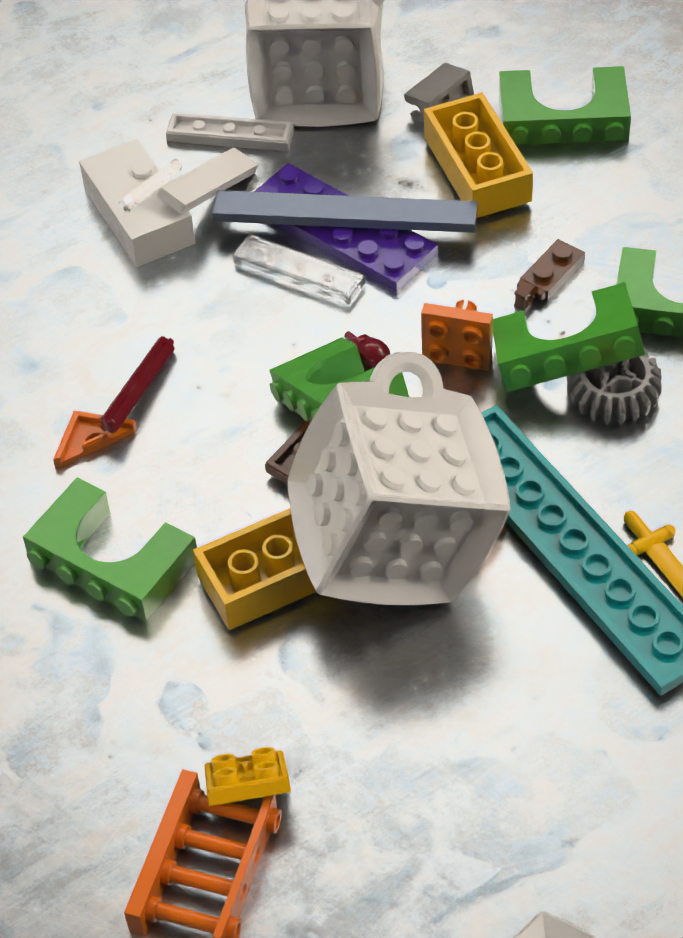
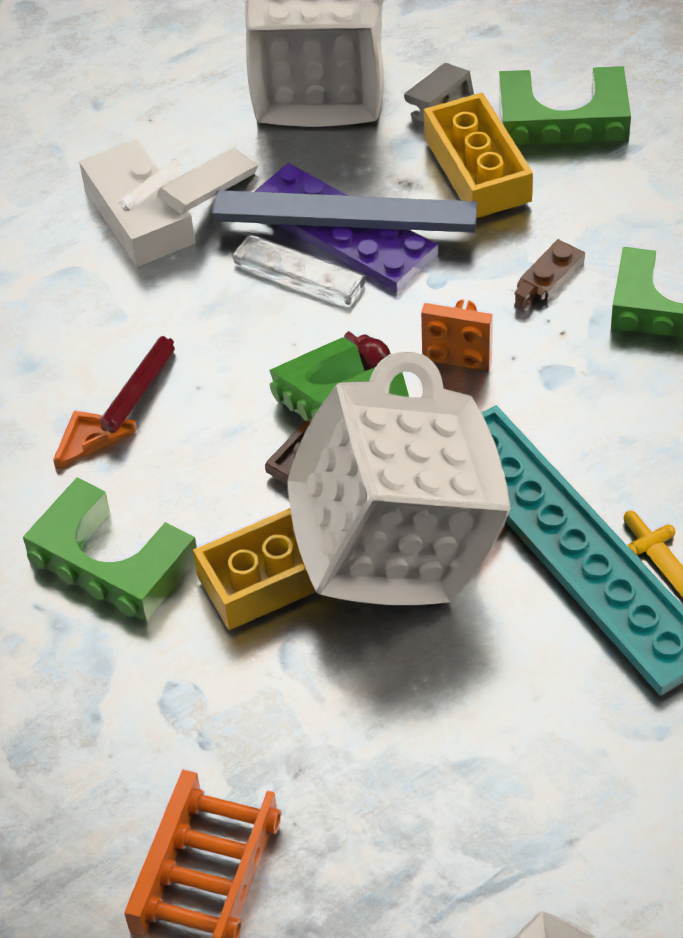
white tile [165,113,294,151] -> none
yellow tile [204,747,291,806] -> none
bright green arch [493,282,645,392] -> none
light grey gear [567,349,663,426] -> none

